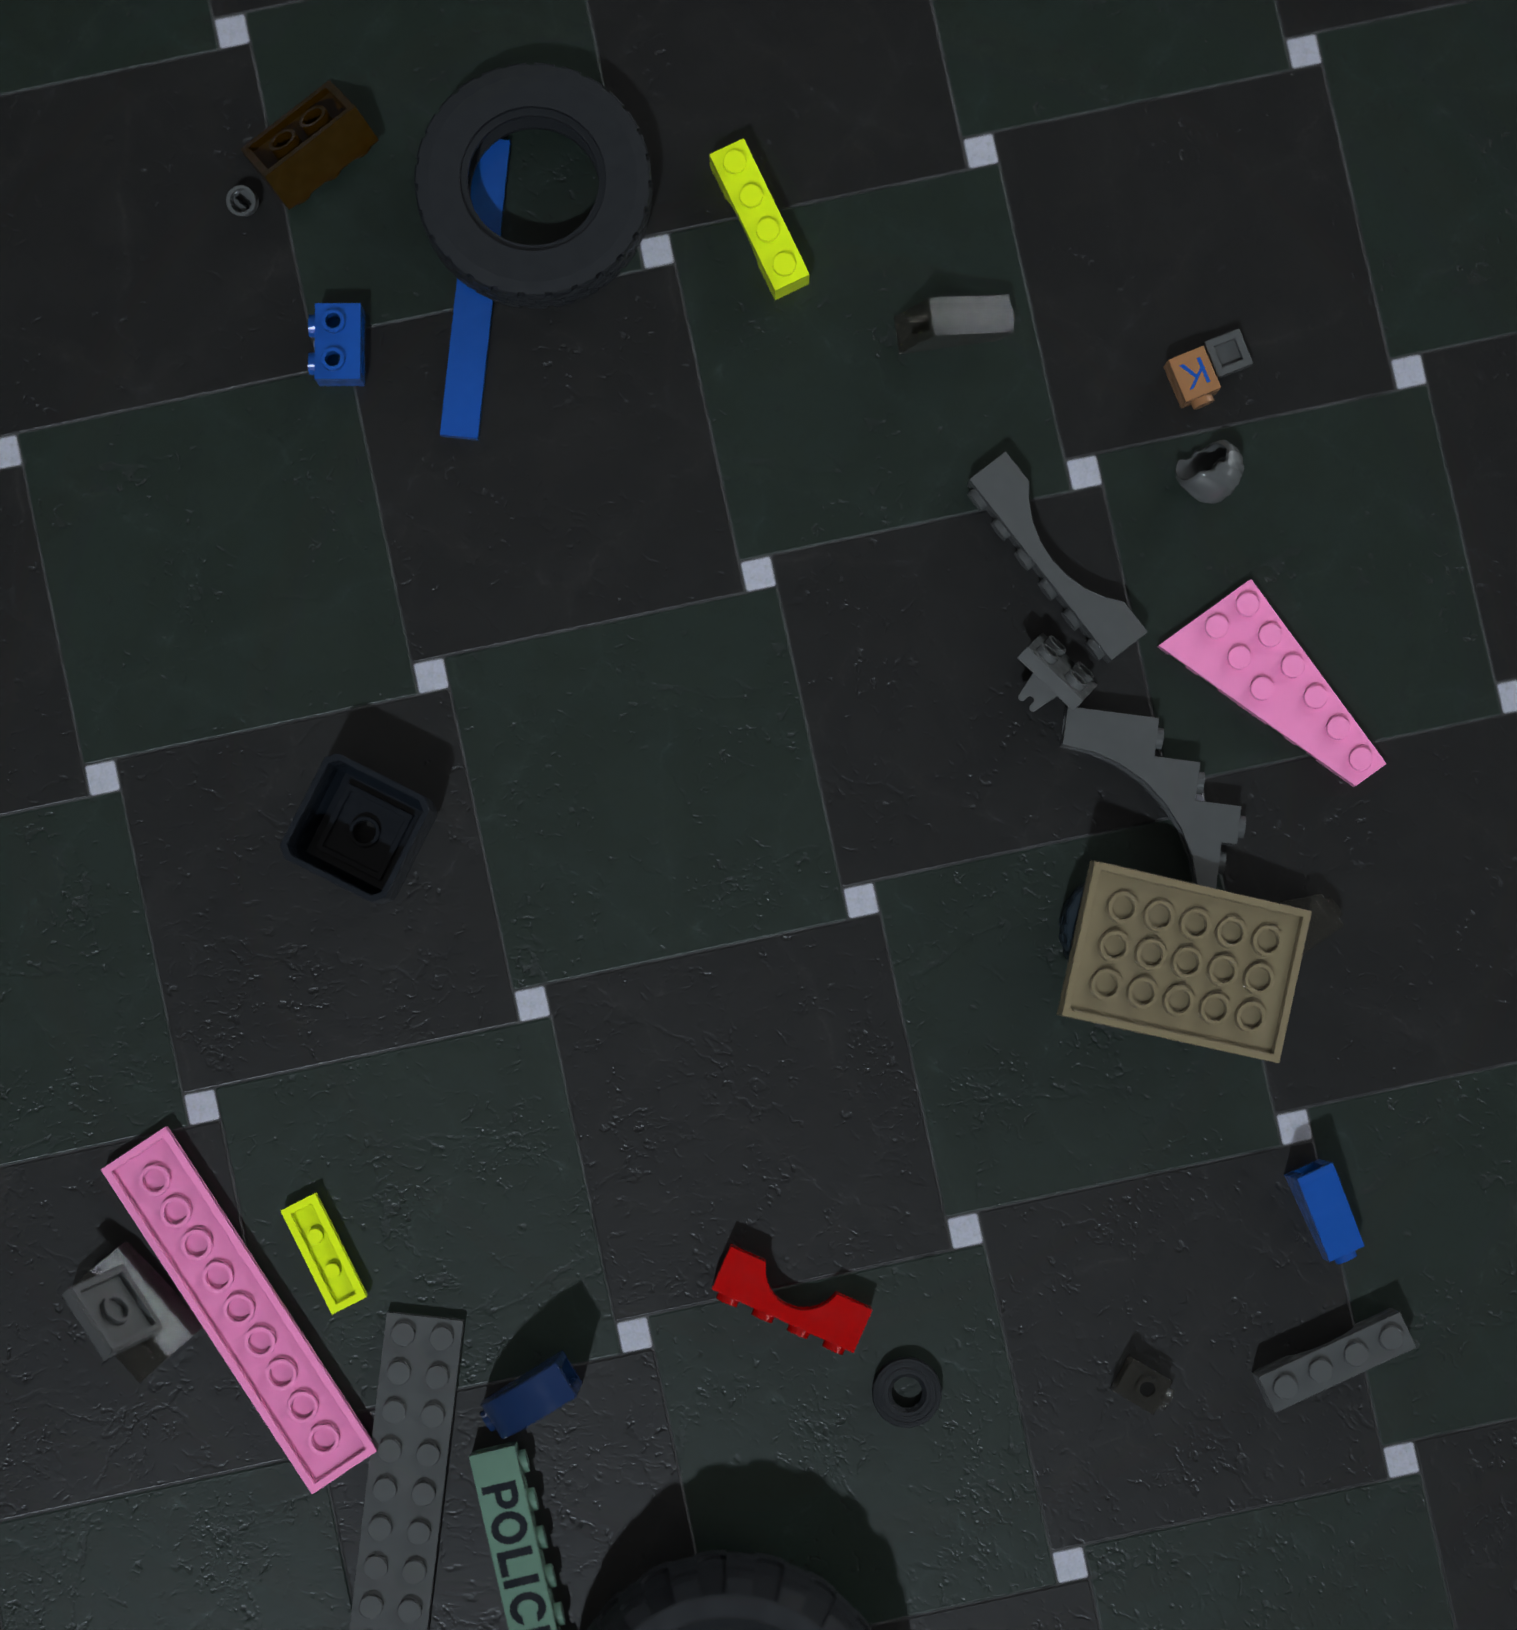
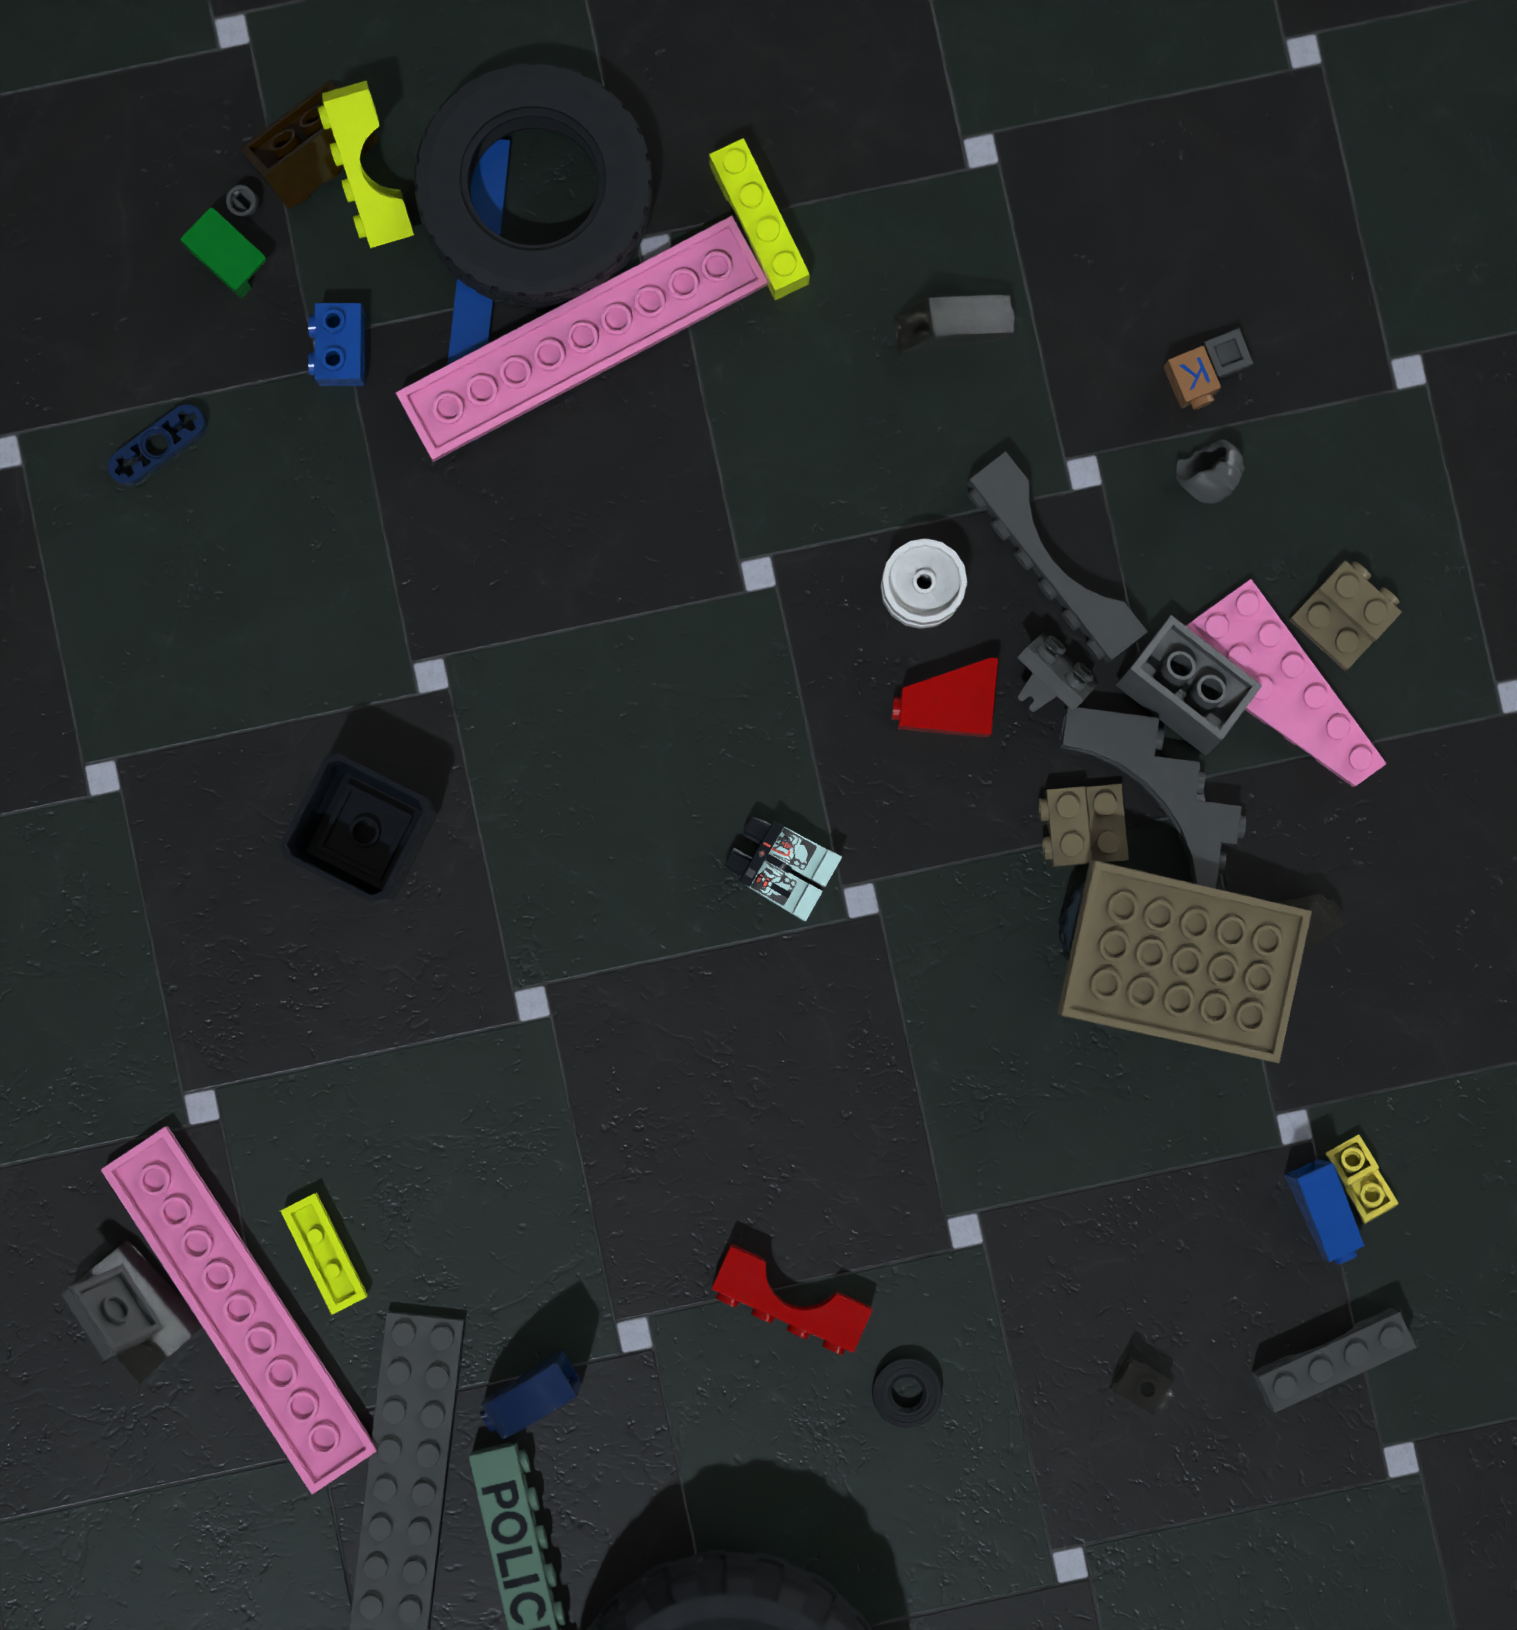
none -> dark blue beam [108,404,207,486]
none -> green panel [180,208,266,299]
none -> neon yellow arch [318,80,414,248]
none -> bright pink plate [396,216,768,462]
none -> hips [724,817,842,922]
none -> white wheel [880,539,967,629]
none -> red slope [891,658,998,738]
none -> dark tan plate [1038,784,1129,867]
none -> dark grey slope [1116,615,1262,756]
none -> dark tan plate [1289,561,1402,671]
none -> light yellow slope [1325,1135,1399,1224]

